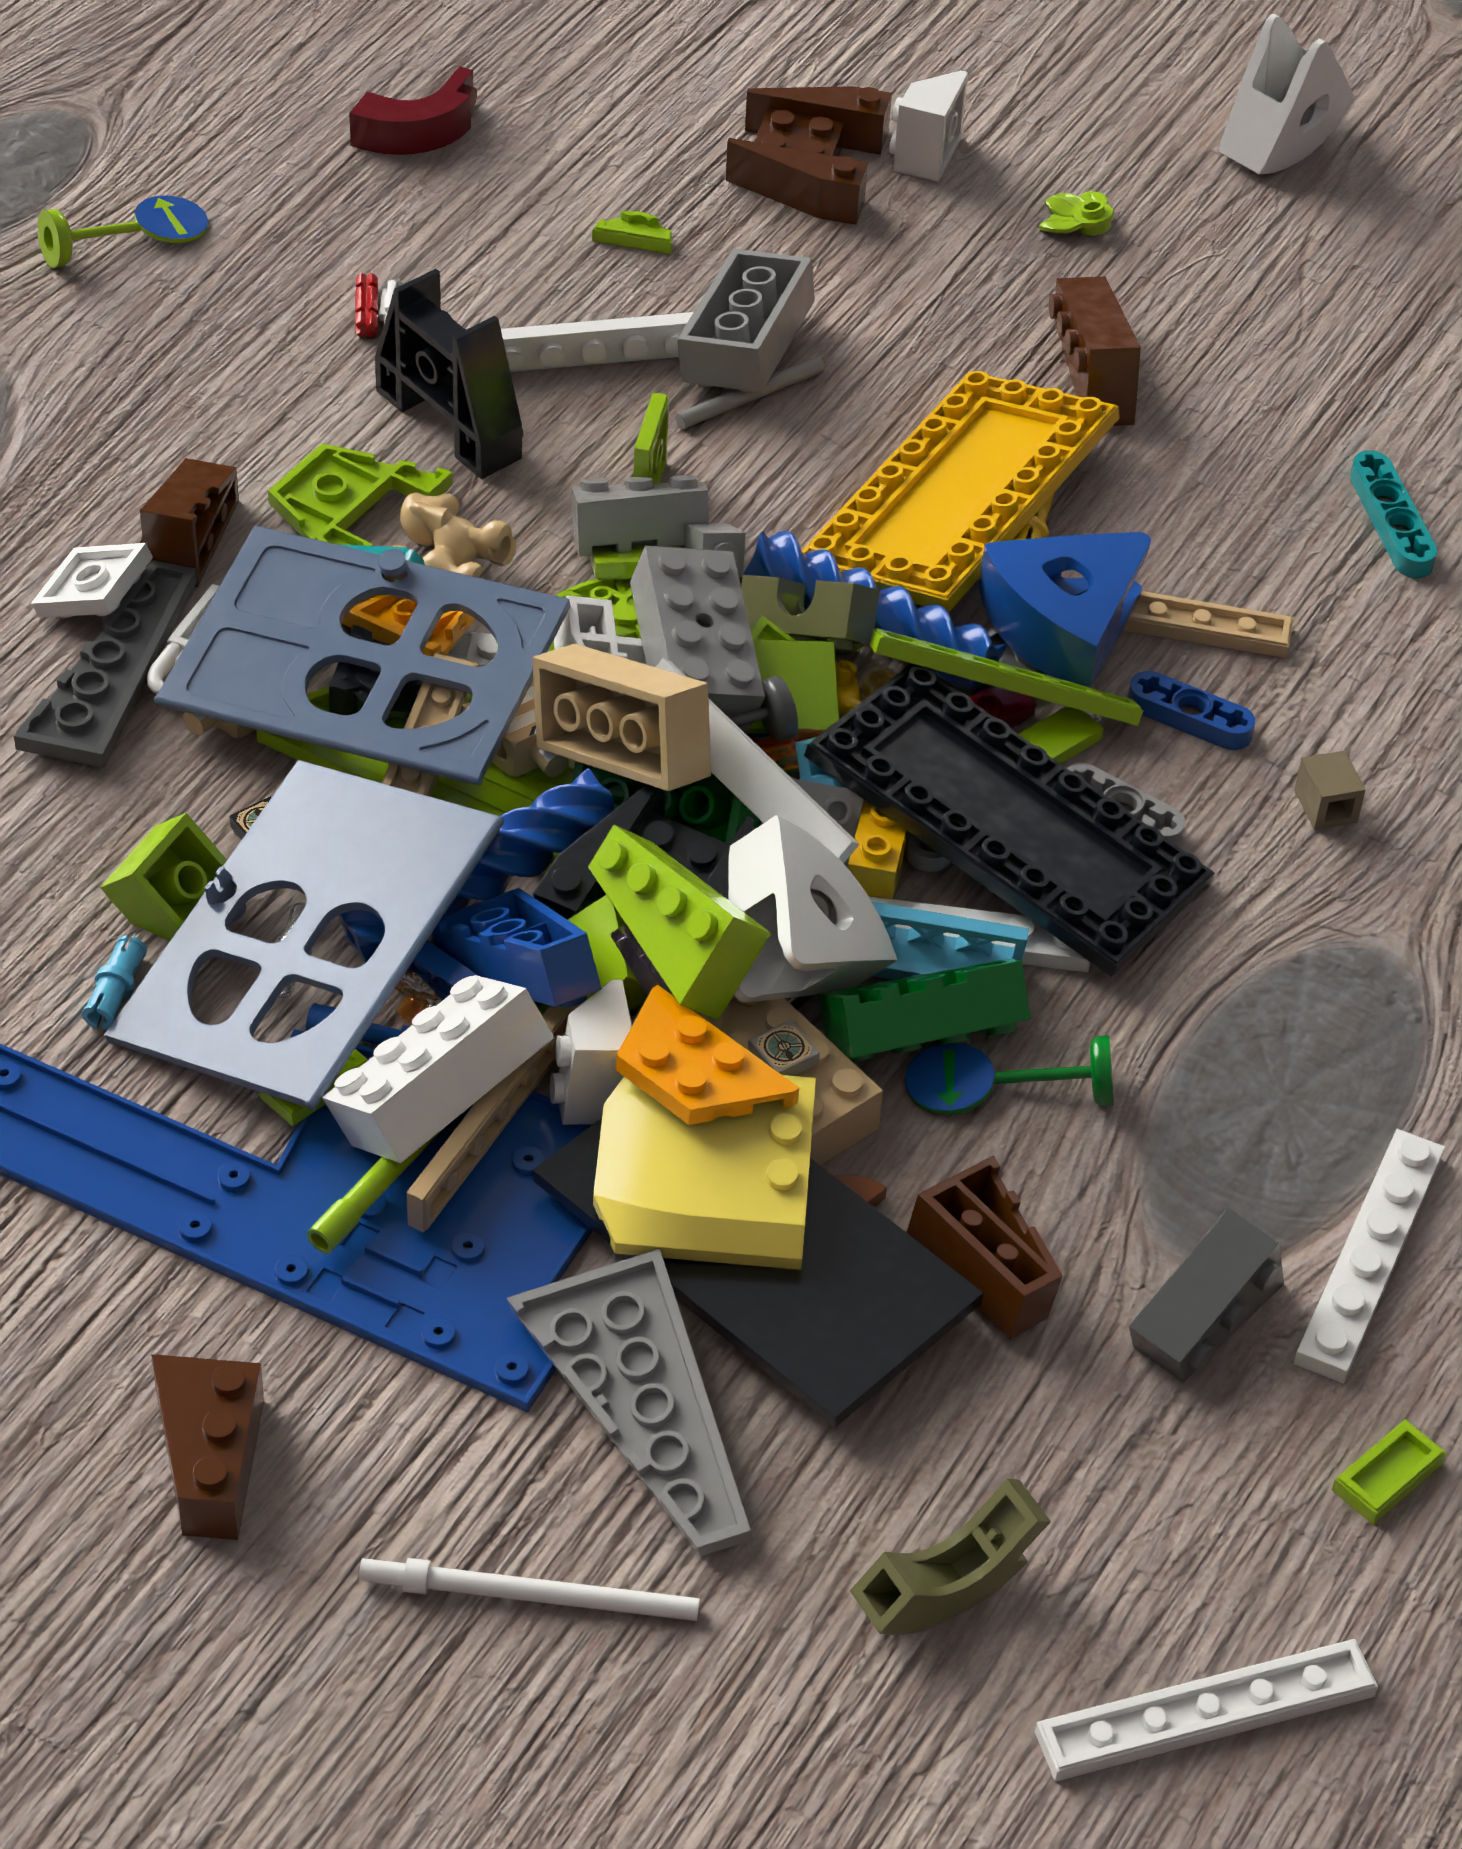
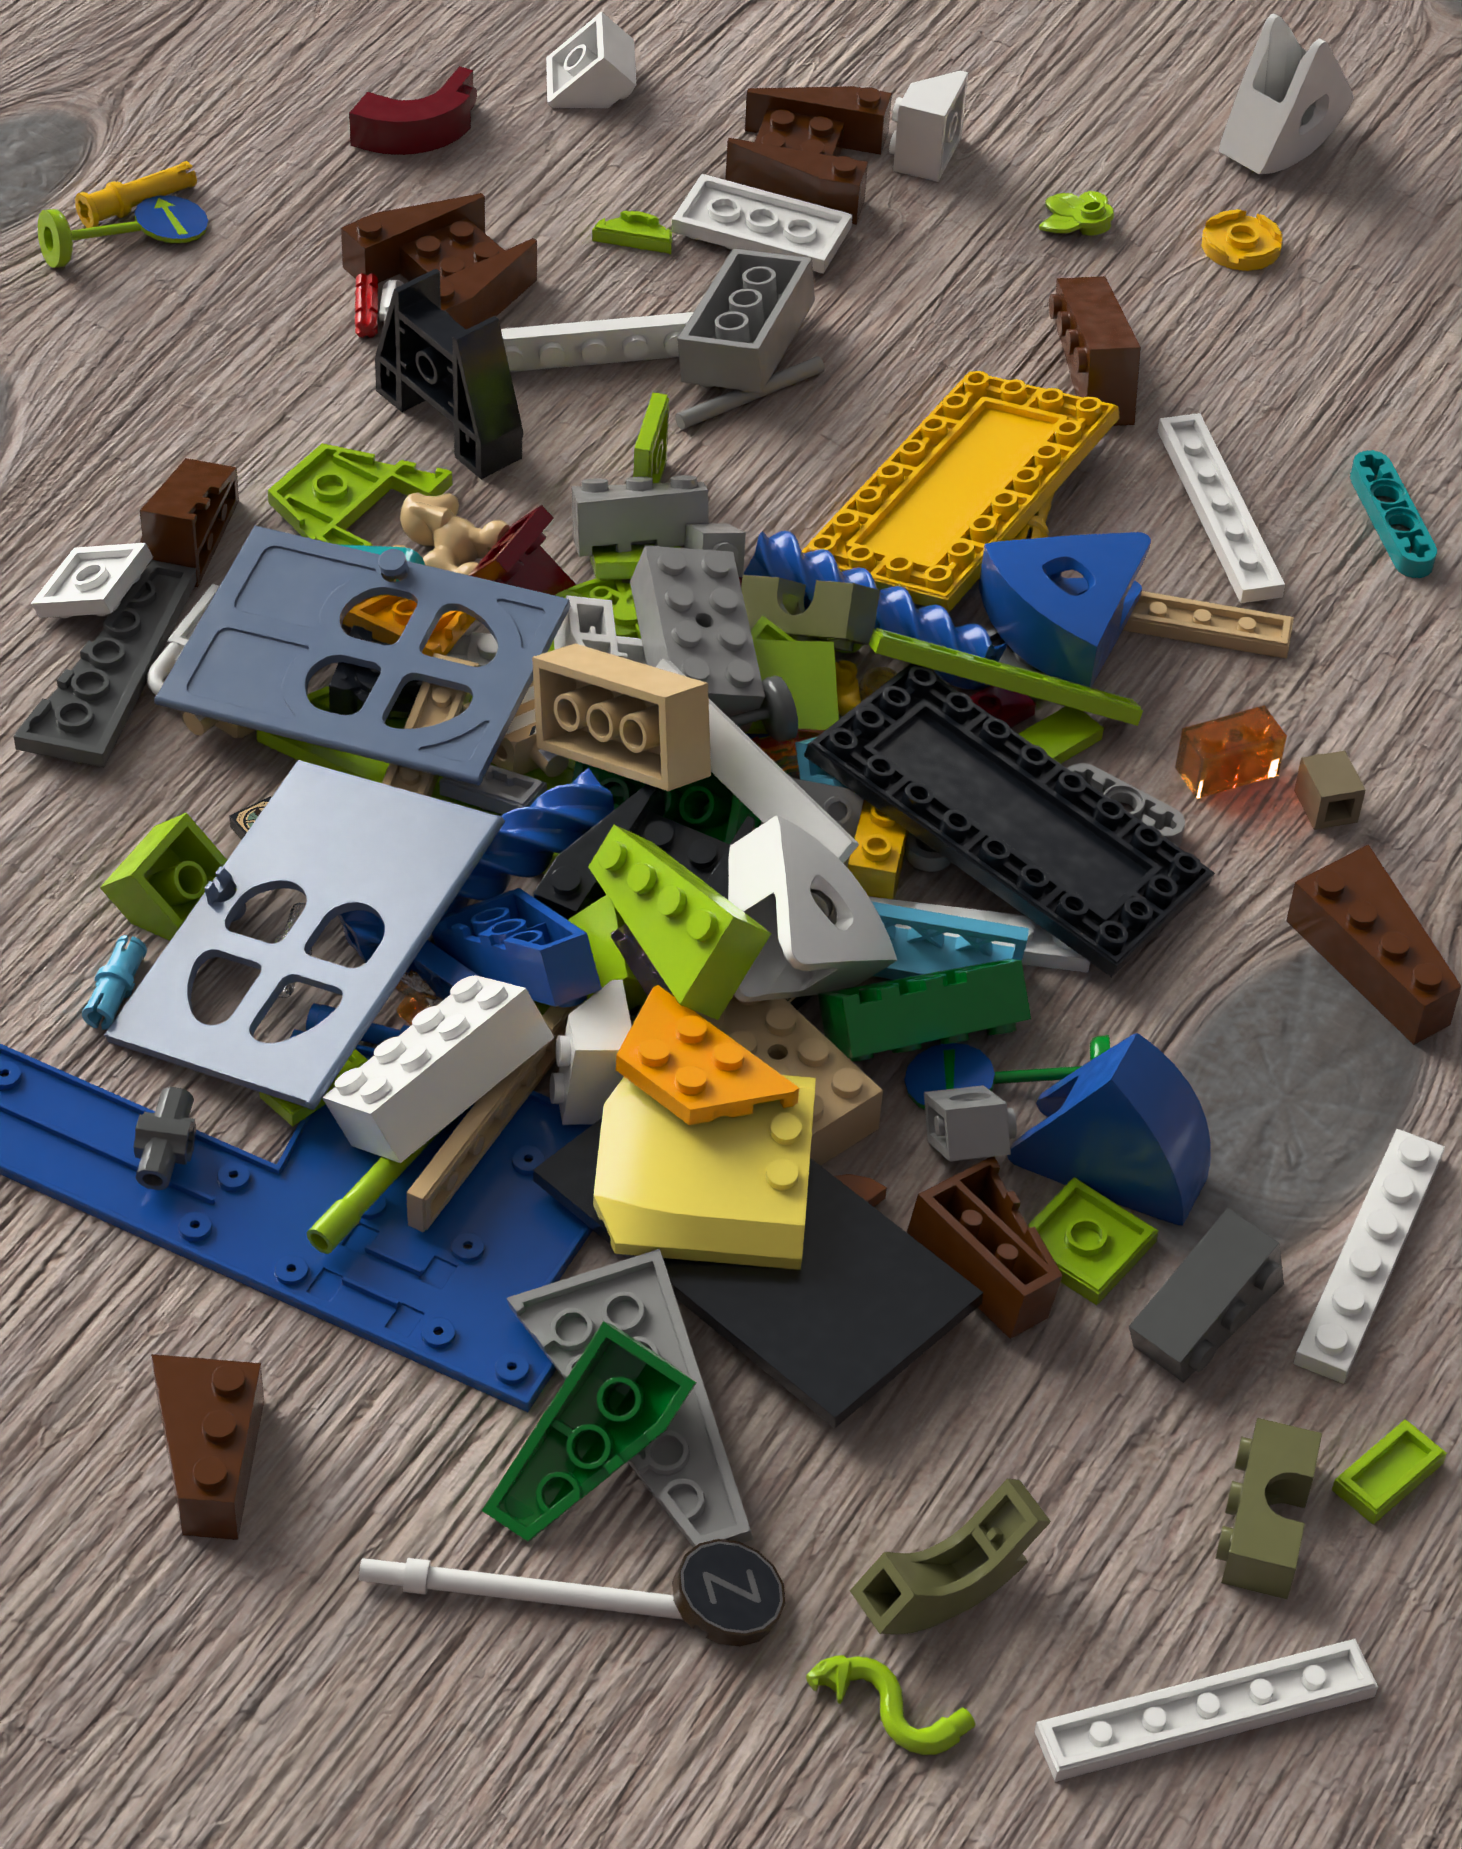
tile [748,1019,820,1076] -> none
blue beam [1128,671,1255,750] -> none
none -> yellow pin [75,161,197,228]
none -> dark grey axle [133,1087,196,1190]
none -> reddish brown wedge [341,193,537,329]
none -> light grey plate [440,765,547,815]
none -> dark red bracket [469,505,576,596]
none -> green wedge [482,1322,697,1541]
none -> white slope [546,12,636,108]
none -> white plate [671,174,852,274]
none -> black tile [672,1539,786,1647]
none -> lime animal [806,1655,976,1755]
none -> light grey brick [924,1085,1017,1161]
none -> blue piece [1007,1033,1211,1226]
none -> lime tile [1028,1177,1159,1305]
none -> white plate [1158,413,1285,603]
none -> clear orange brick [1175,705,1287,799]
none -> yellow tile [1201,209,1283,271]
none -> olive arch [1215,1418,1322,1599]
none -> reddish brown wedge [1286,844,1462,1045]

